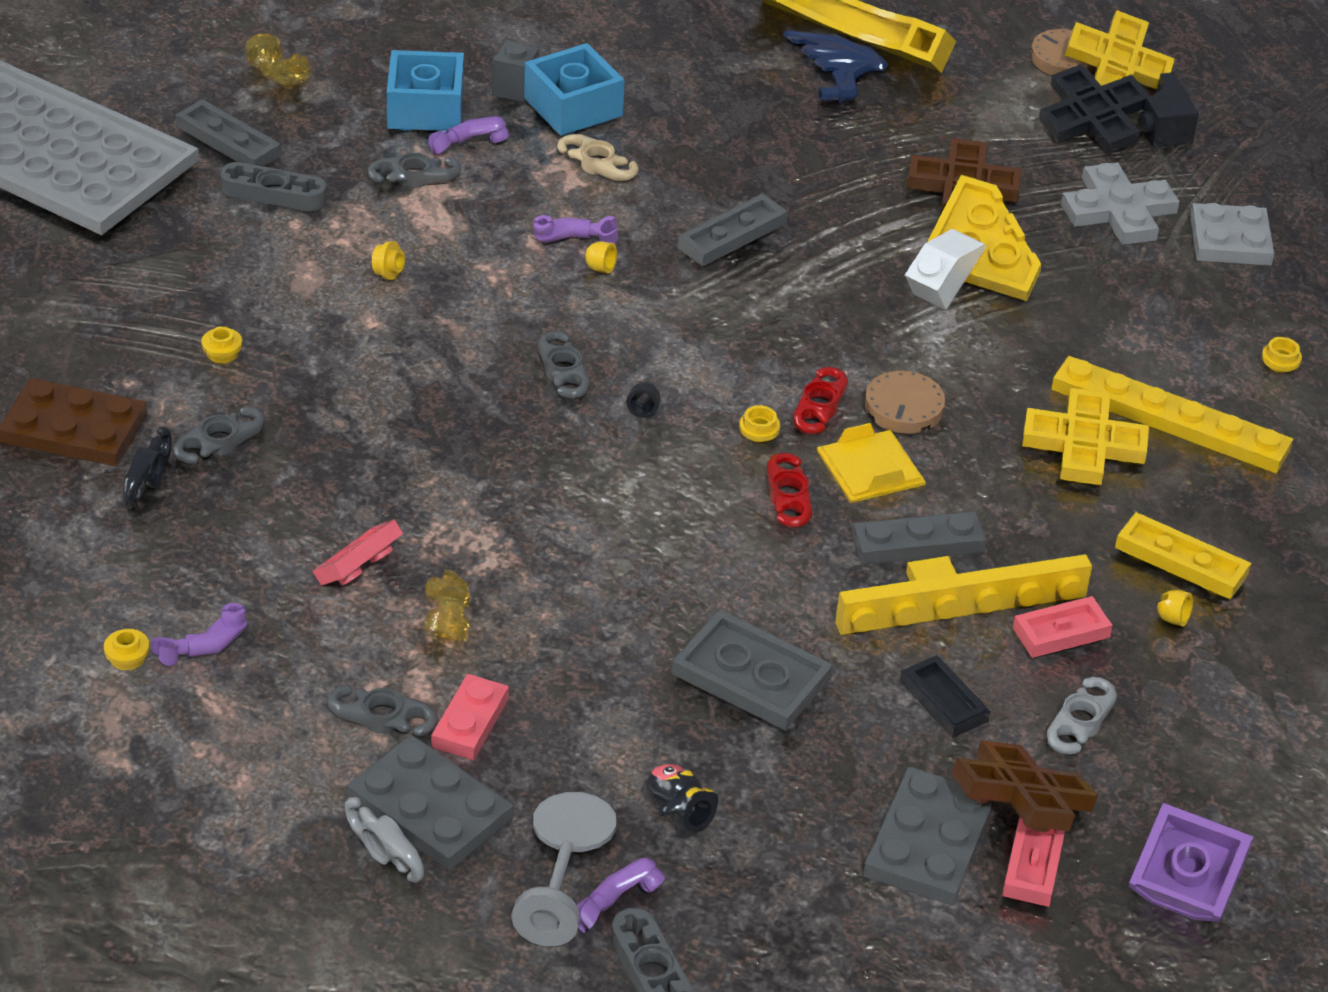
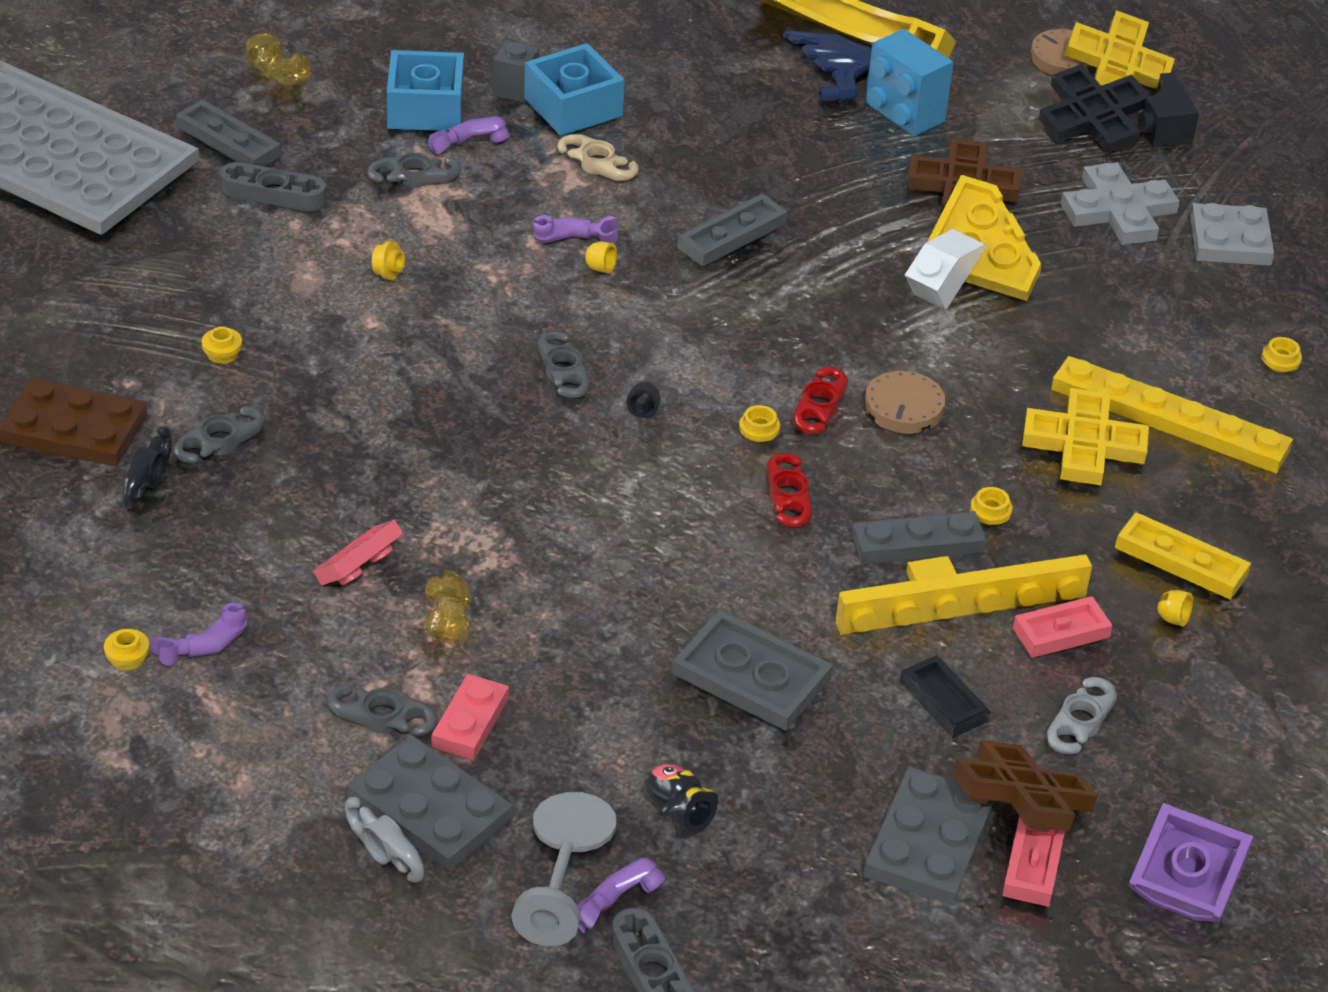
yellow piece [816,423,926,503] -> none
none -> dark azure brick [865,29,954,136]
none -> yellow plate [970,487,1013,525]

